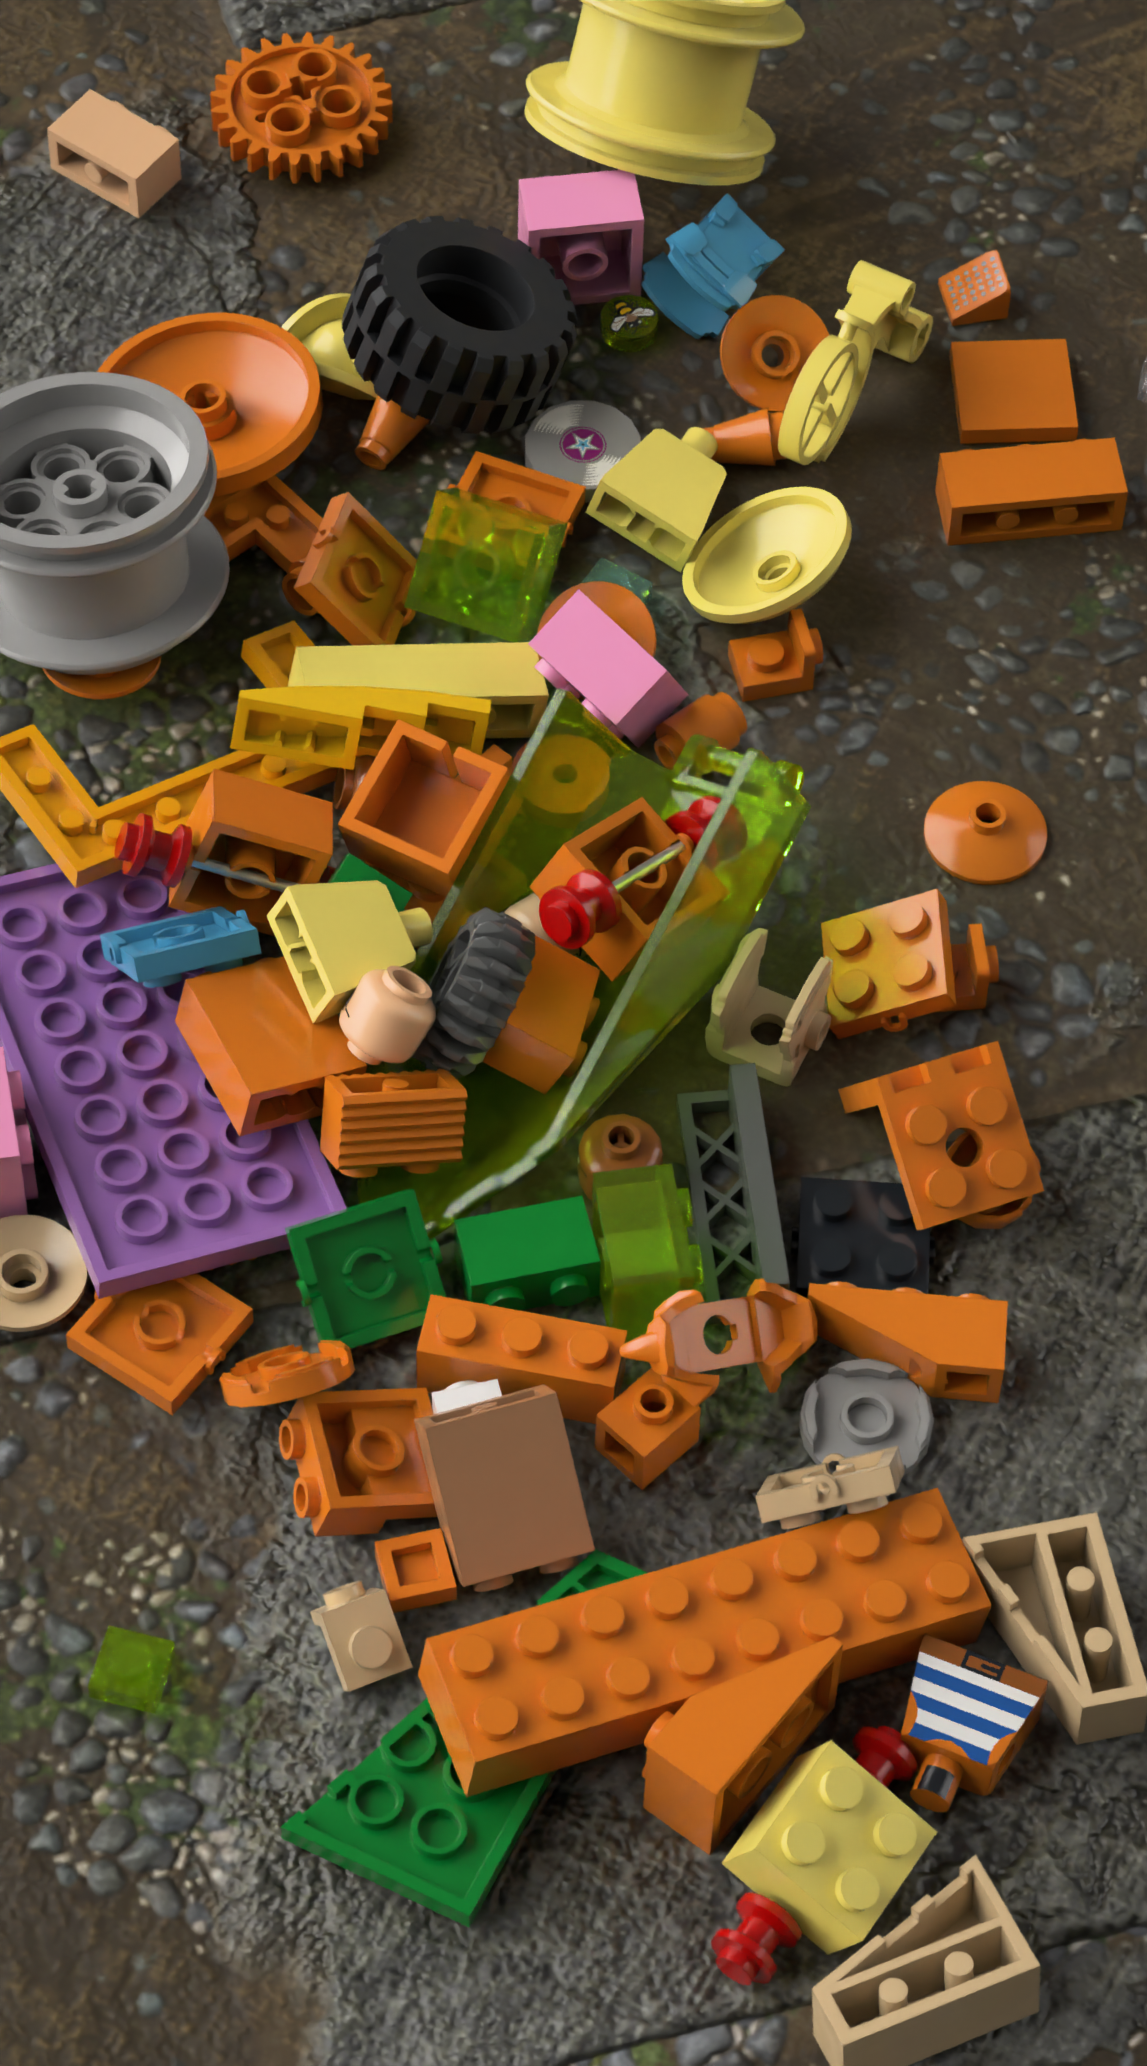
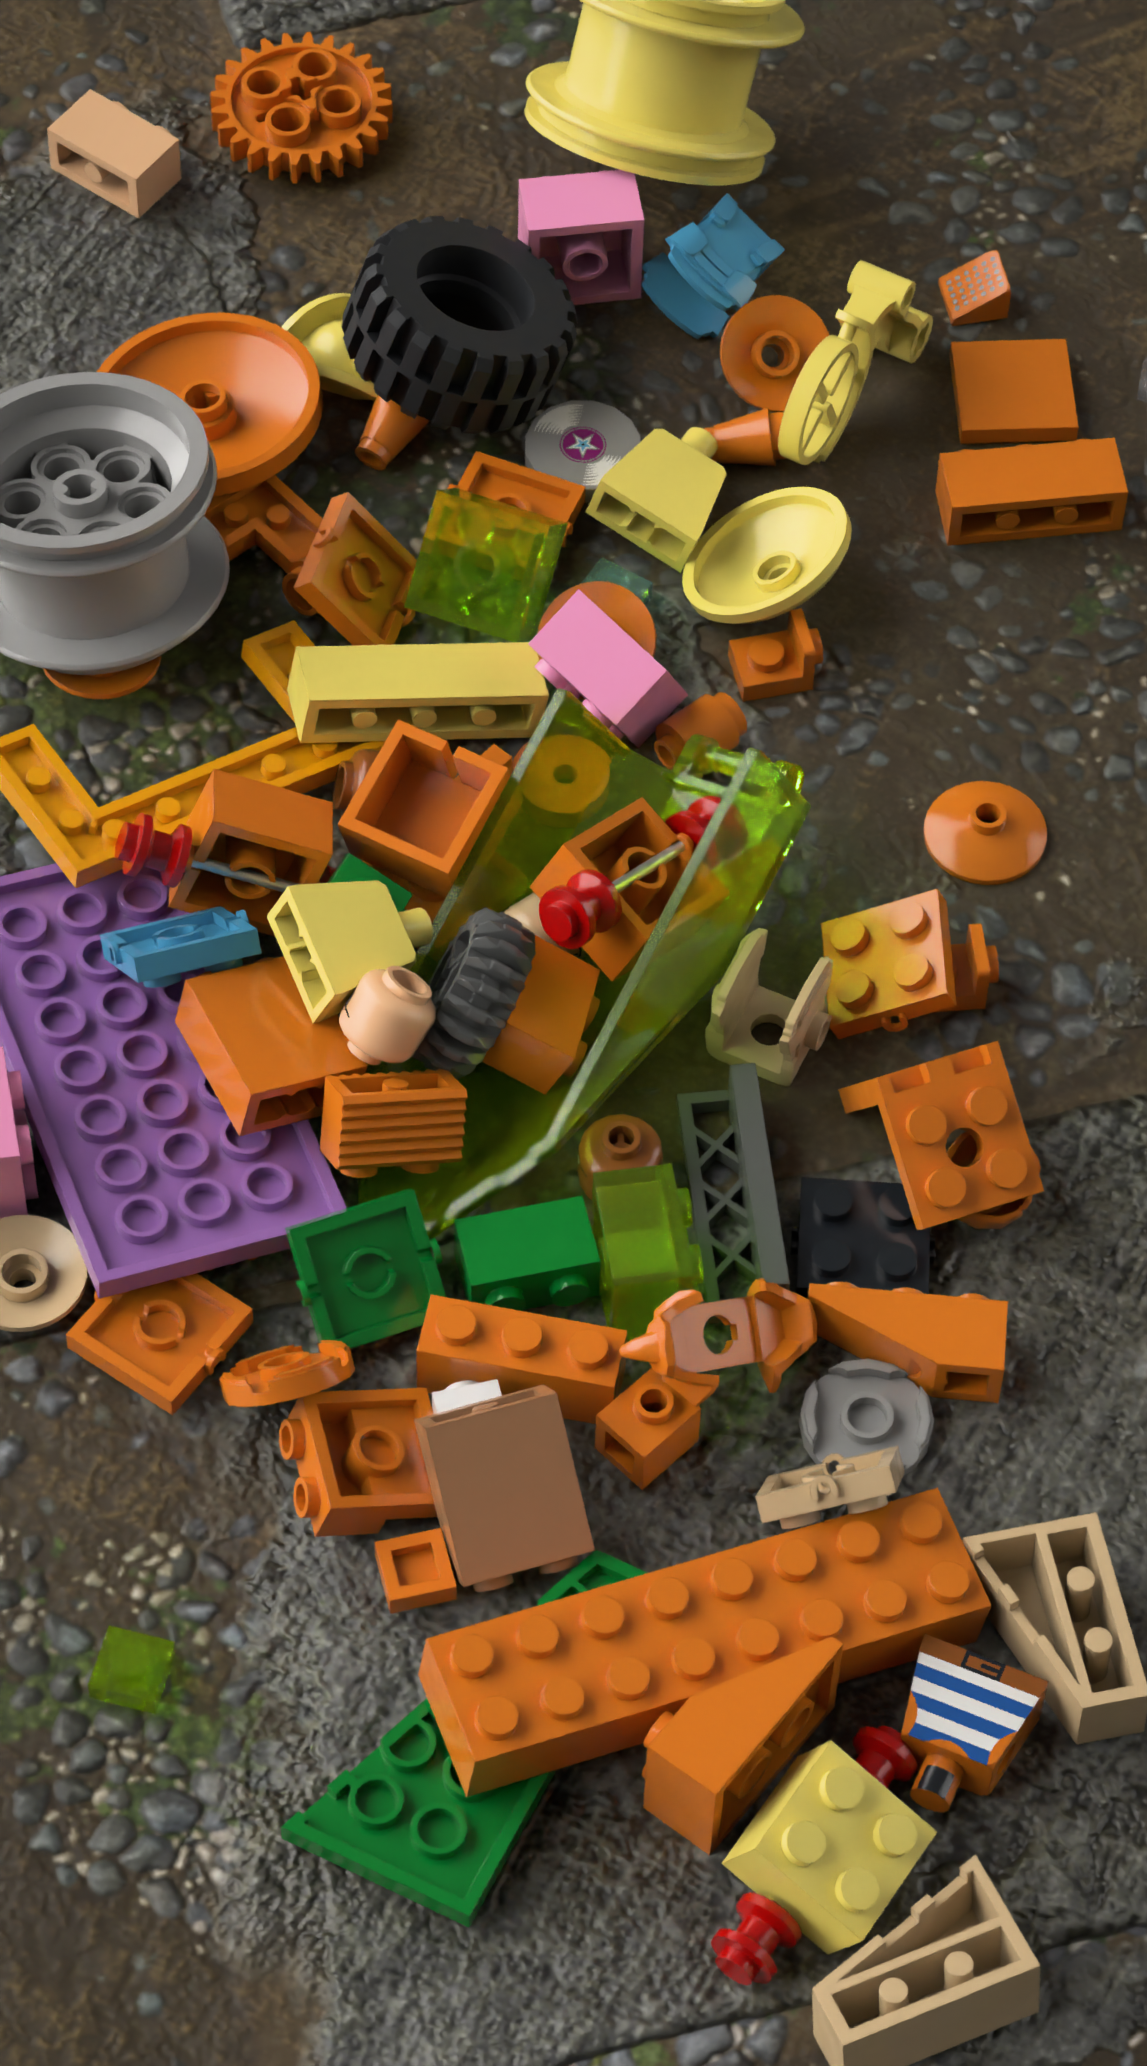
yellow slope [230,686,491,770] -> none
tan bracket [310,1580,412,1692] -> none
clear neon green tile [600,295,659,352] -> none

